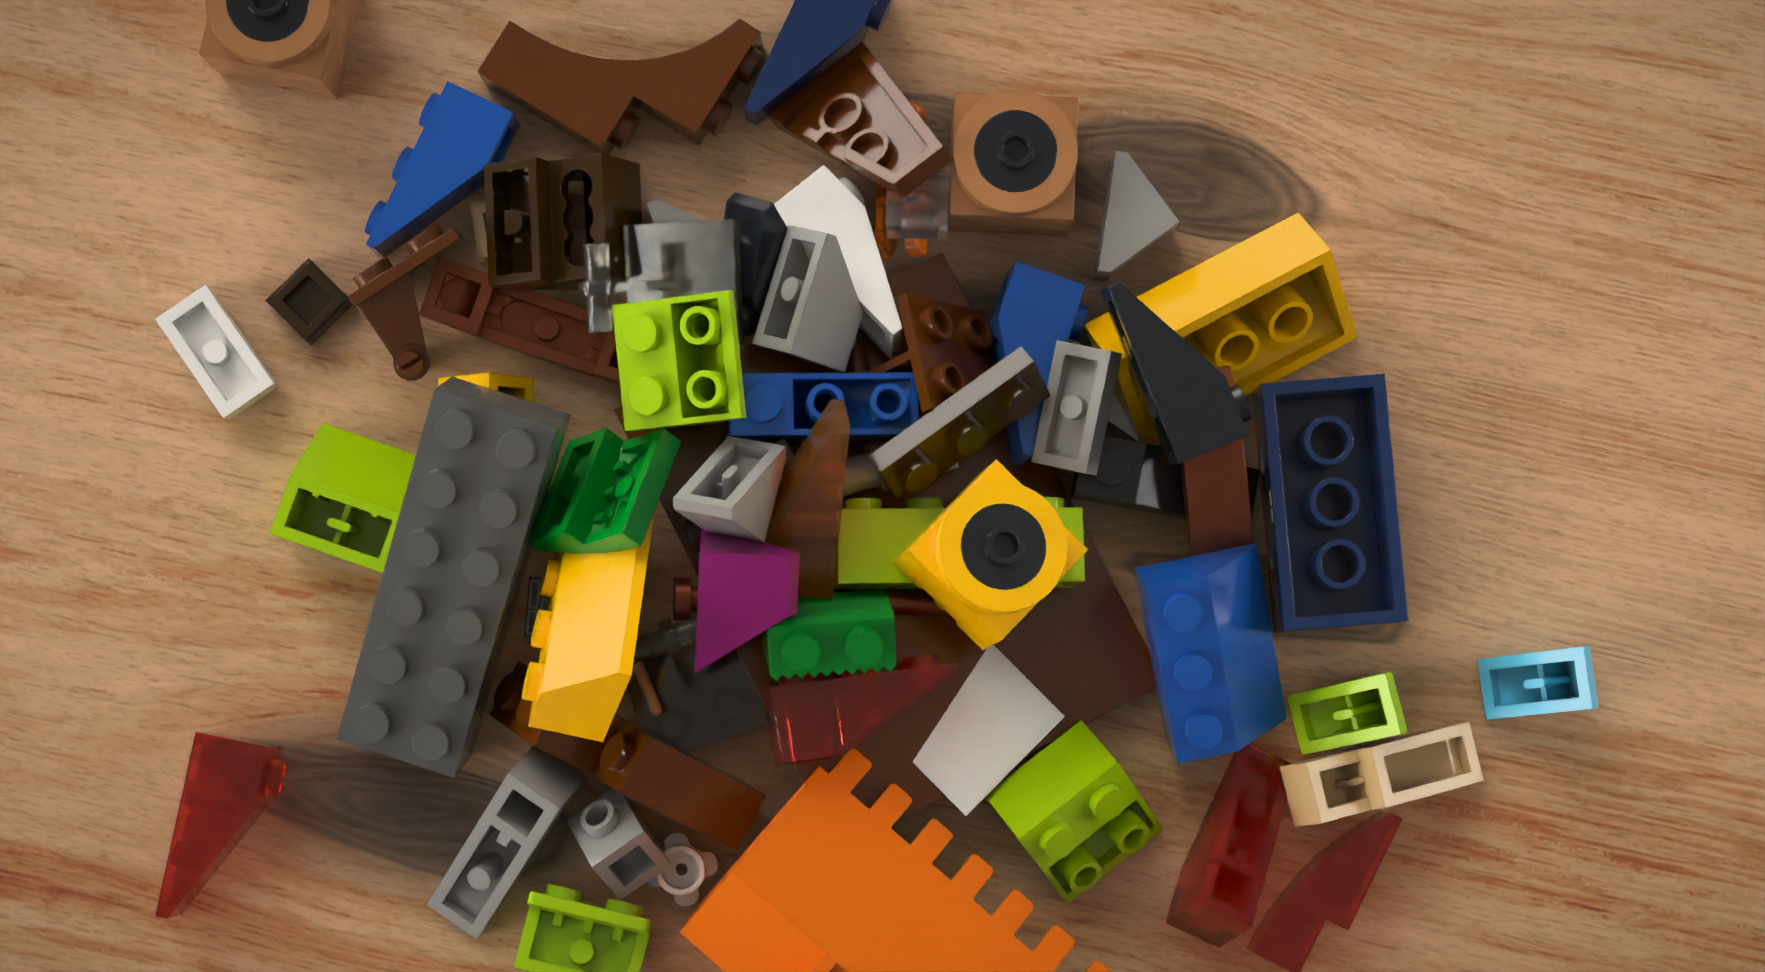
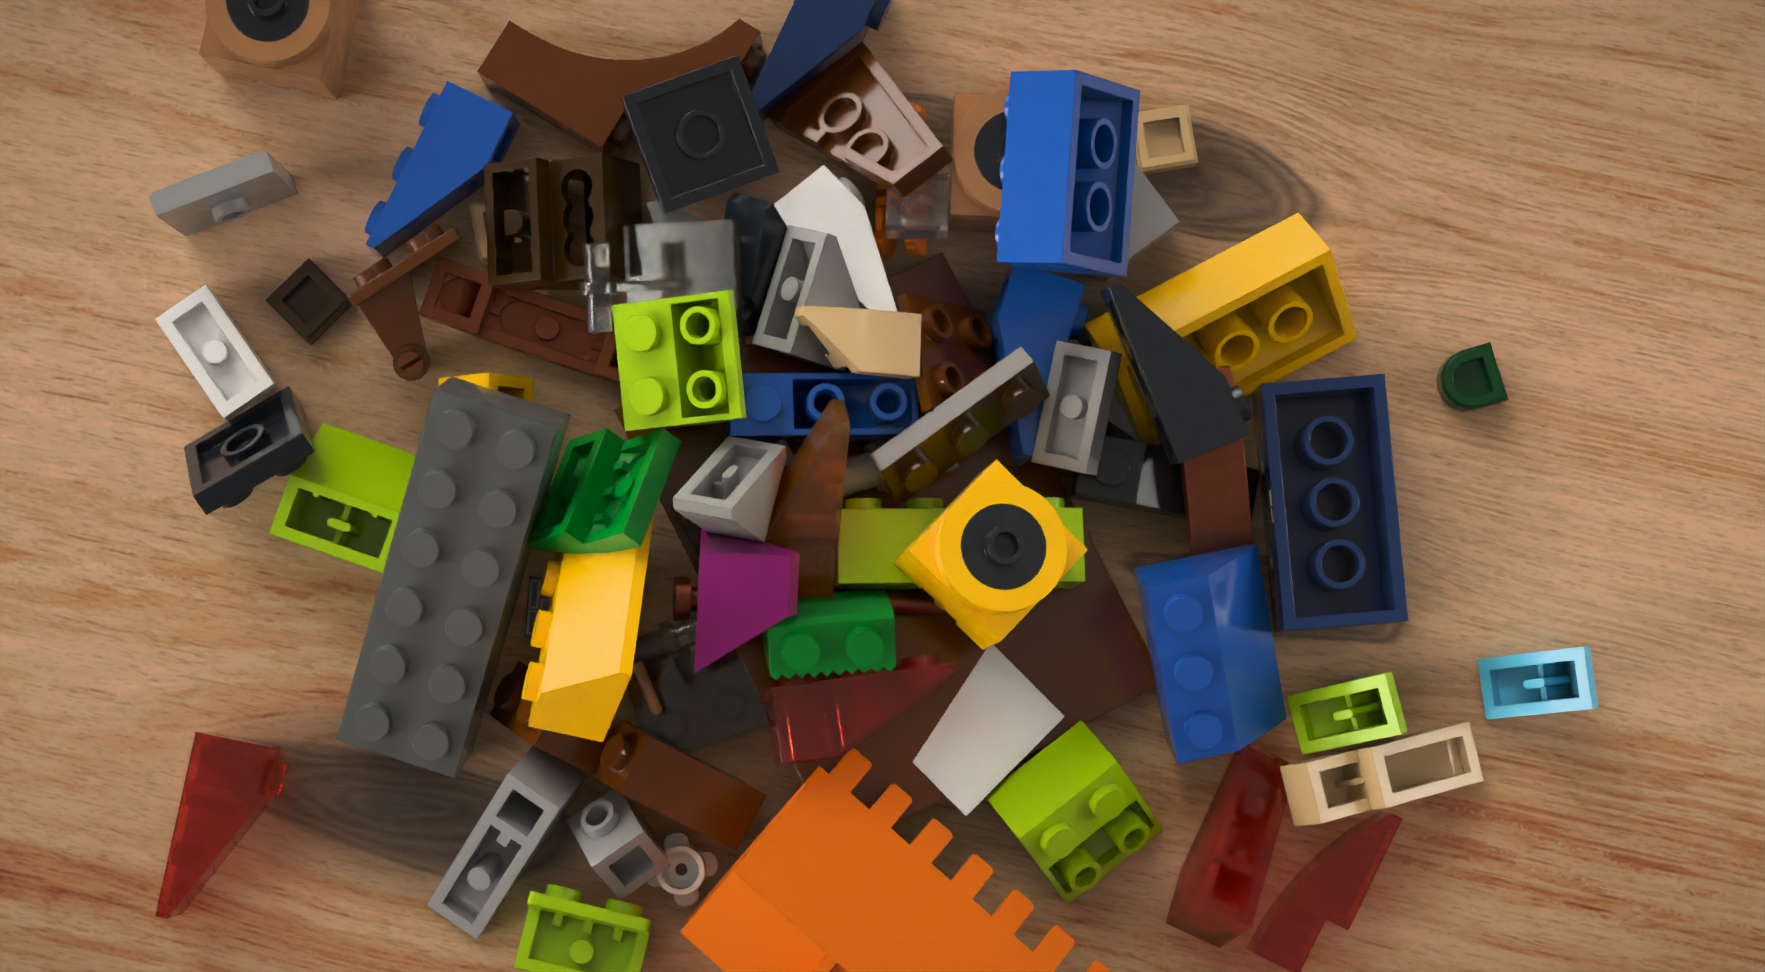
none -> light grey plate [149,150,298,236]
none -> black plate [184,386,315,515]
none -> black plate [620,55,780,214]
none -> tan slope [795,306,922,379]
none -> blue slope [995,70,1140,277]
none -> tan tile [1135,104,1198,175]
none -> dark green tile [1436,342,1508,412]

